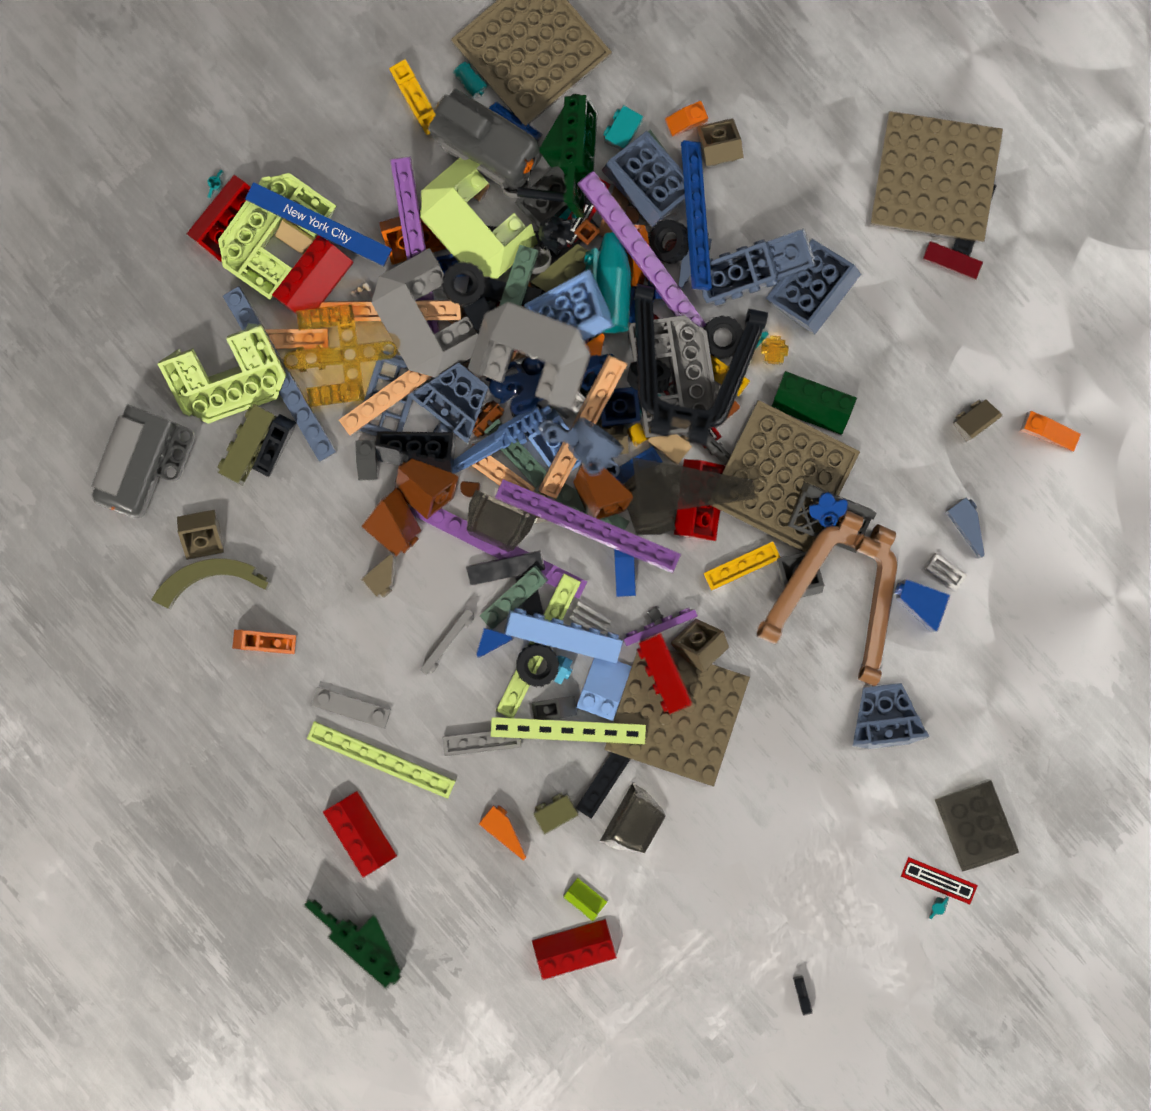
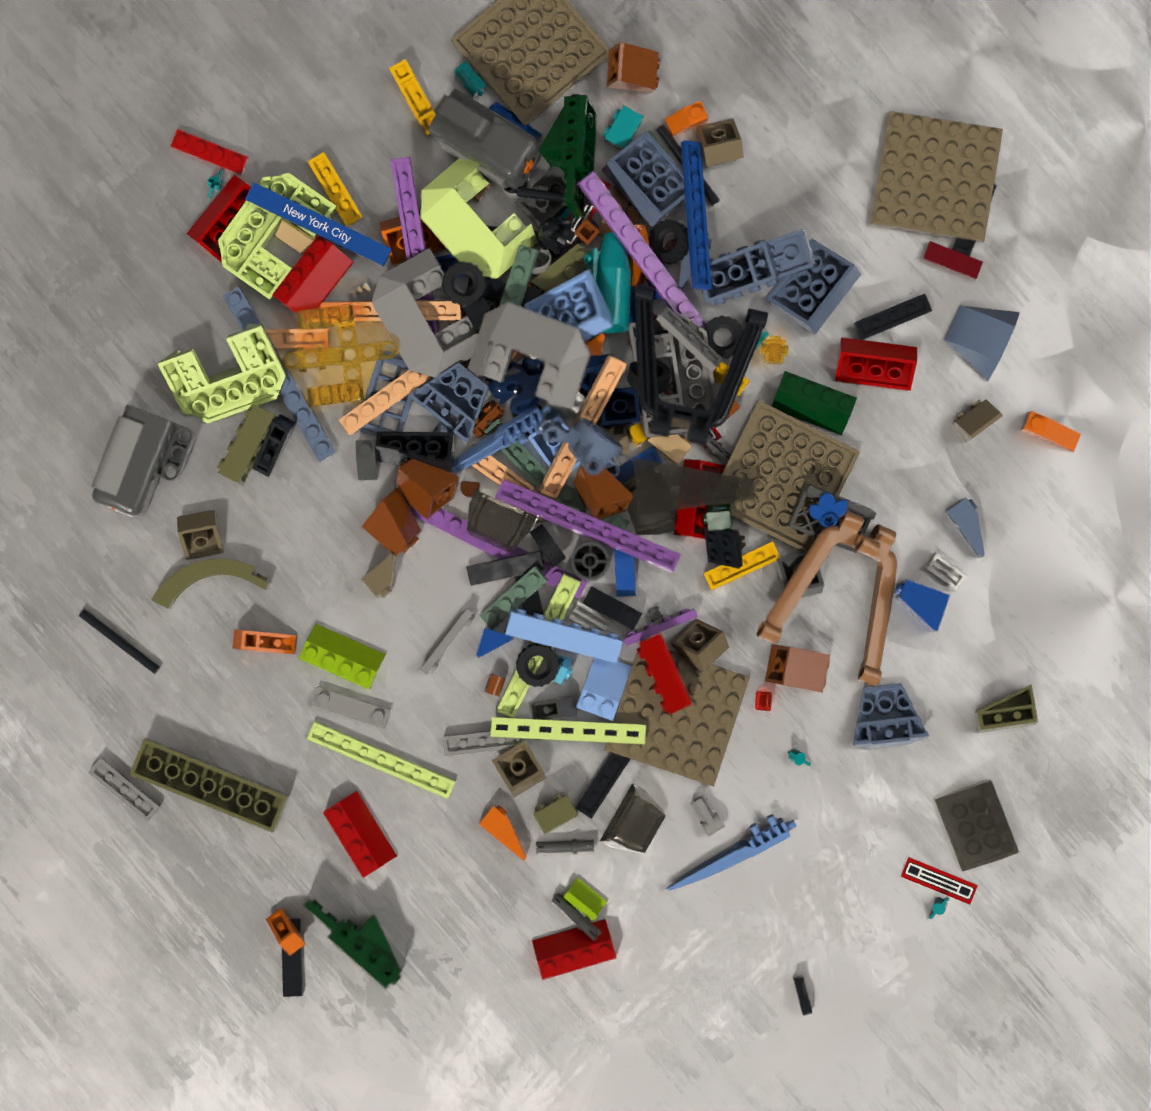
none -> black piece [79,609,160,674]
none -> light grey plate [88,758,161,822]
none -> olive brick [129,738,290,833]
none -> red plate [170,129,249,176]
none -> orange slope [266,908,305,955]
none -> black tile [282,918,303,997]
none -> lime slope [298,624,386,690]
none -> yellow plate [308,152,363,227]
none -> dark orange brick [484,674,505,697]
none -> dark tan slope [492,741,546,798]
none -> black tyre [530,524,566,567]
none -> dark grey pin [536,839,594,854]
none -> dark grey pin [552,893,601,941]
none -> dark grey cylinder [571,542,610,582]
none -> black slope [583,587,643,630]
none -> dark orange slope [606,42,660,93]
none -> black piece [656,124,720,206]
none -> light grey plate [656,306,723,372]
none -> medium blue piece [666,814,797,891]
none -> light grey piece [690,795,725,836]
none -> brick [703,504,733,531]
none -> black plate [704,525,746,569]
none -> clear red slope [755,691,772,711]
none -> dark orange slope [765,644,830,693]
none -> teal piece [787,749,811,766]
none -> red slope [835,337,917,391]
none -> black plate [854,294,932,340]
none -> sand blue wedge [944,305,1020,381]
none -> olive wedge [975,684,1038,733]

